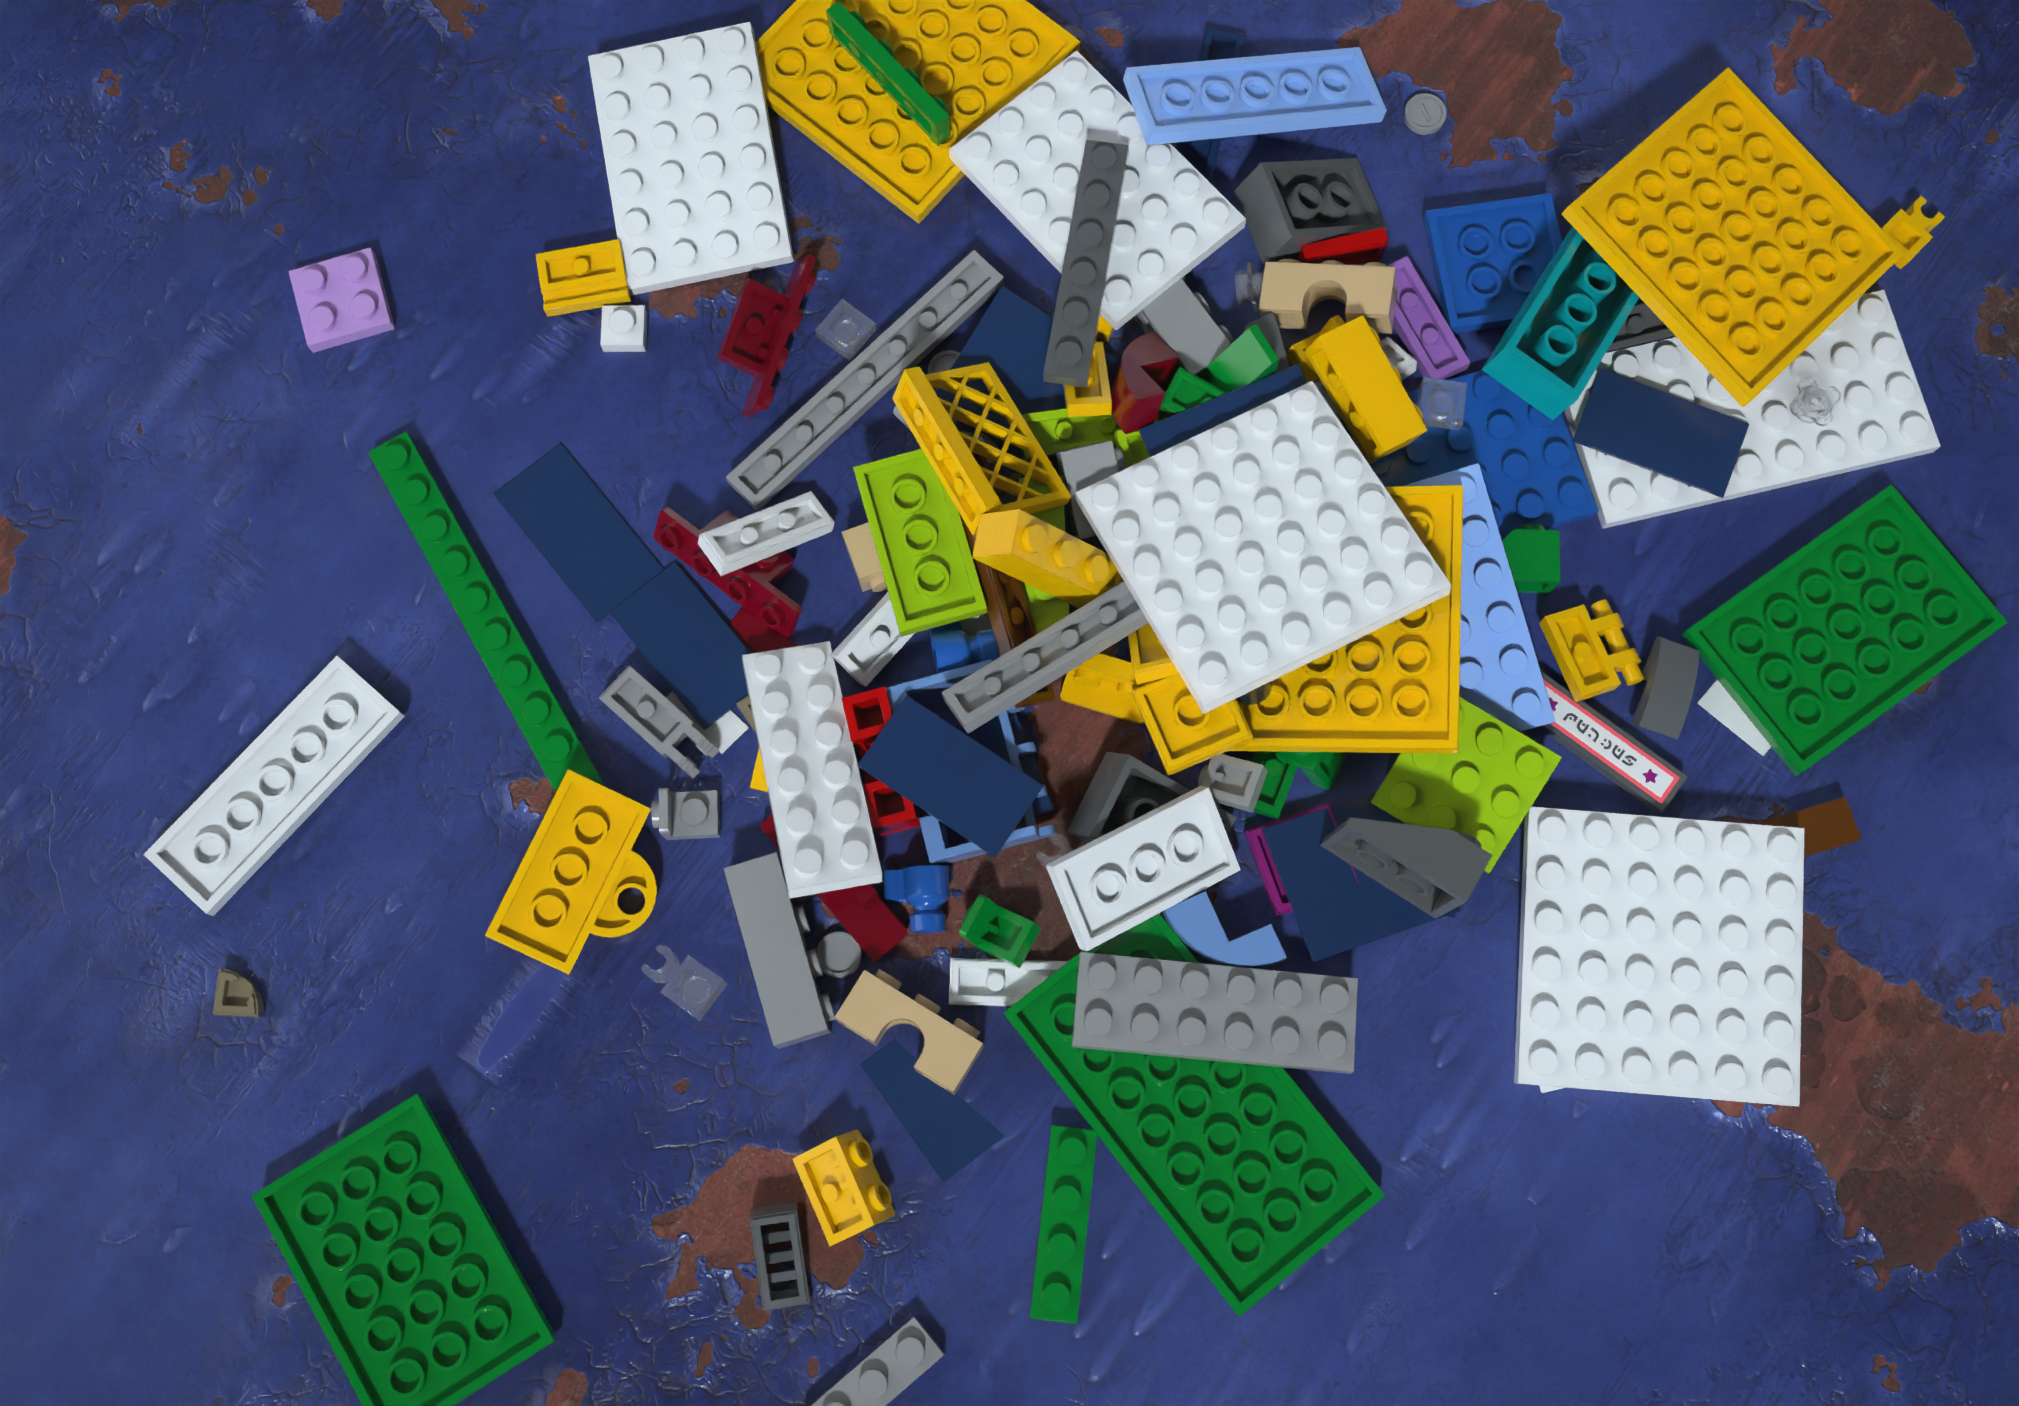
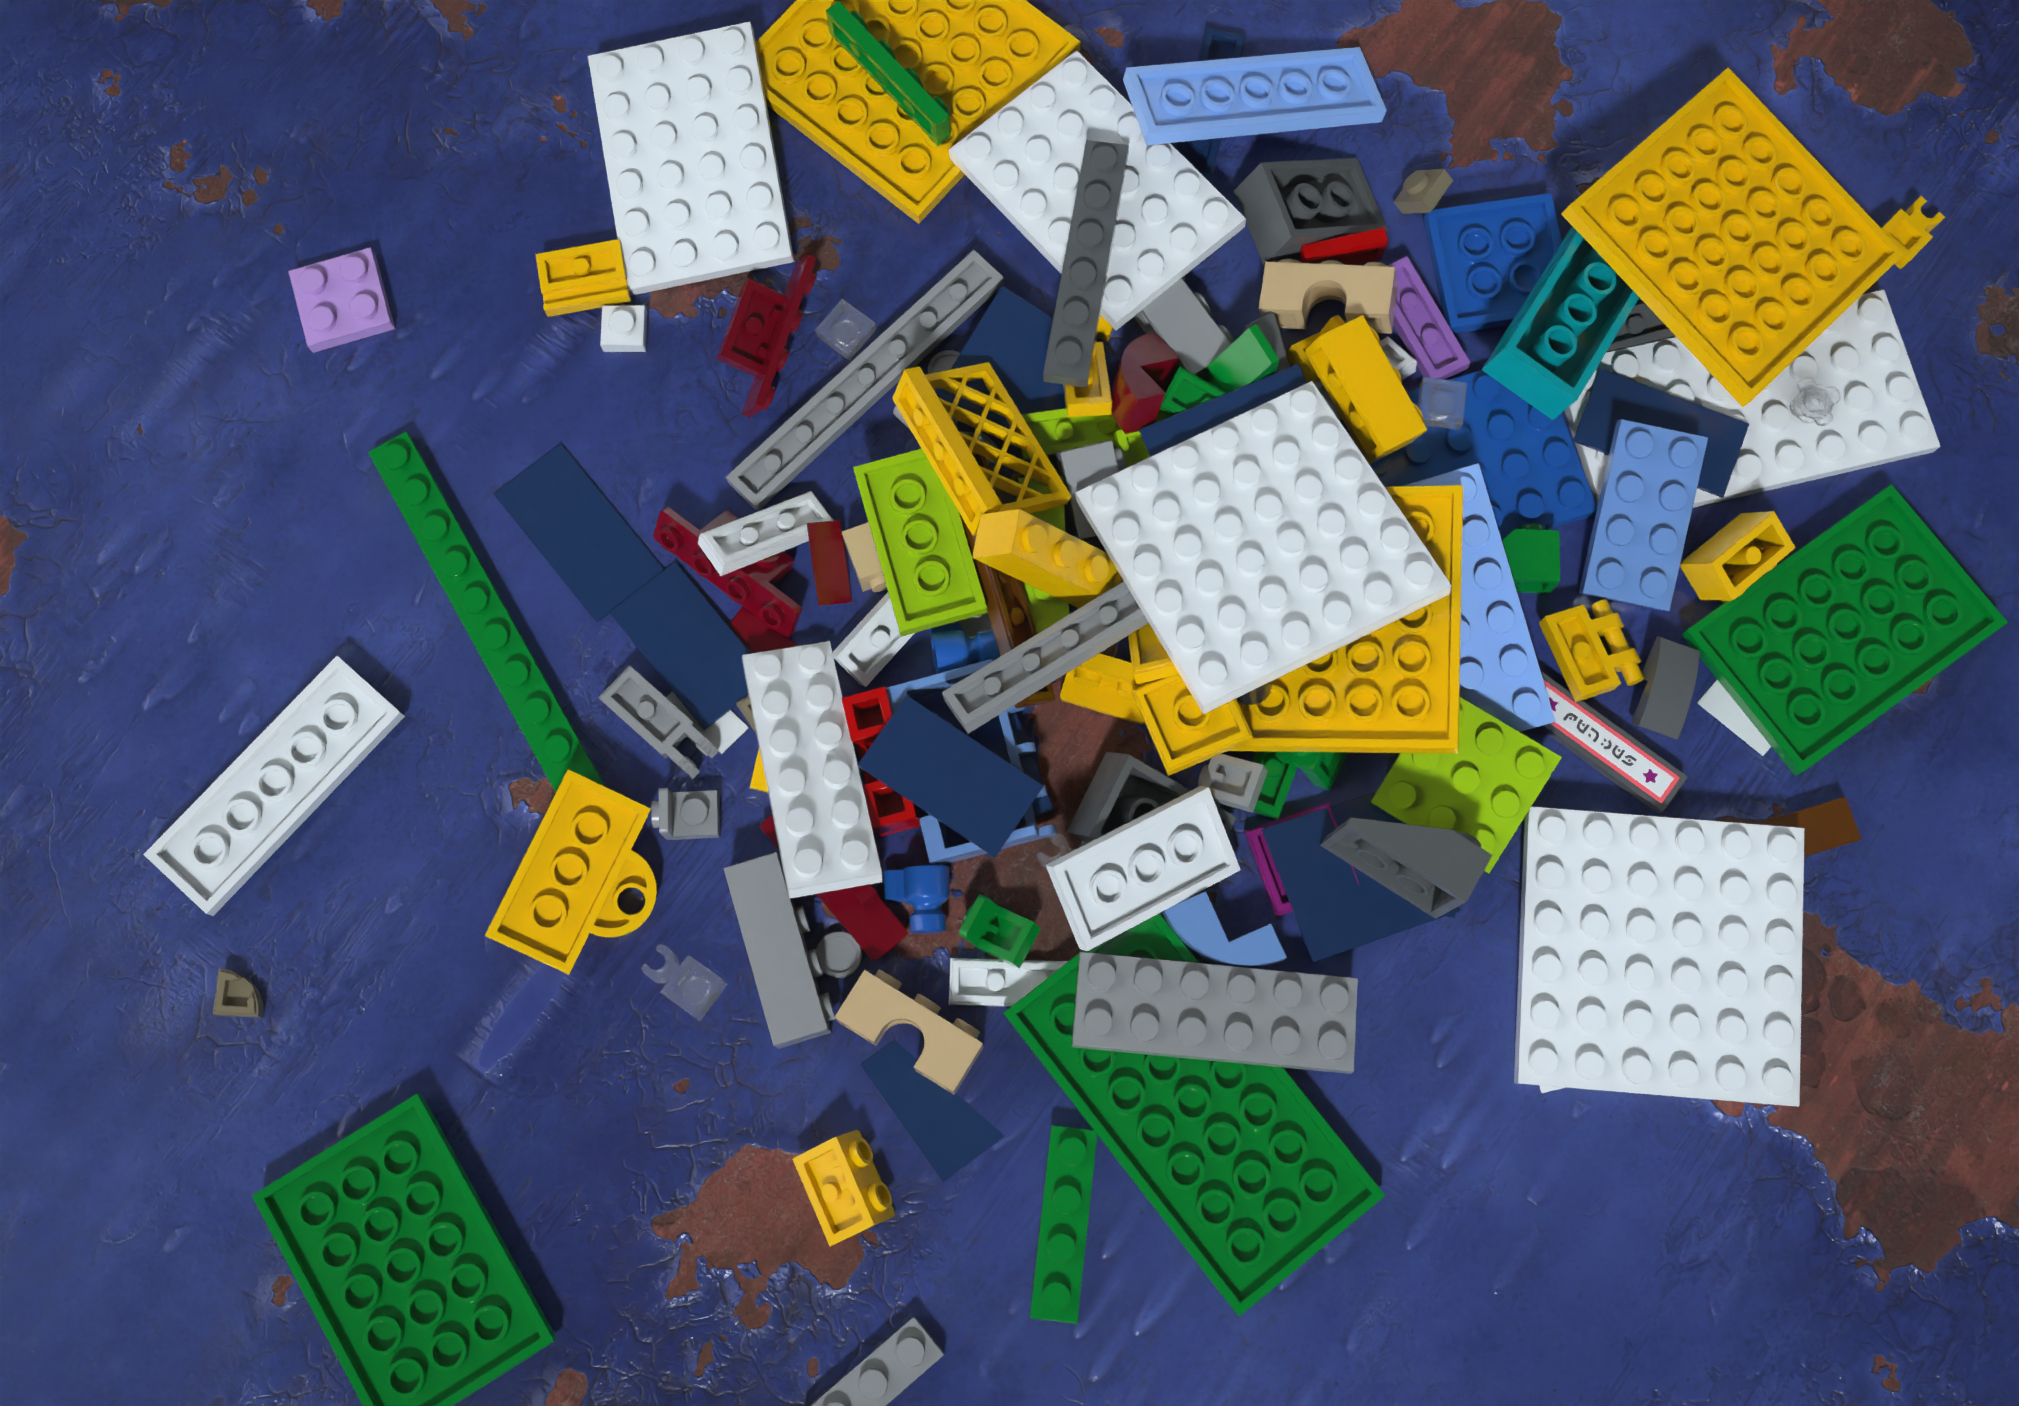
dark grey slope [749,1202,810,1311] -> none
clear plate [1235,260,1264,311] -> none
light grey piece [1404,93,1447,135] -> none
none -> dark red sticker [807,520,852,606]
none -> dark tan plate [1393,169,1453,214]
none -> medium blue plate [1578,419,1708,611]
none -> yellow brick [1680,511,1796,602]

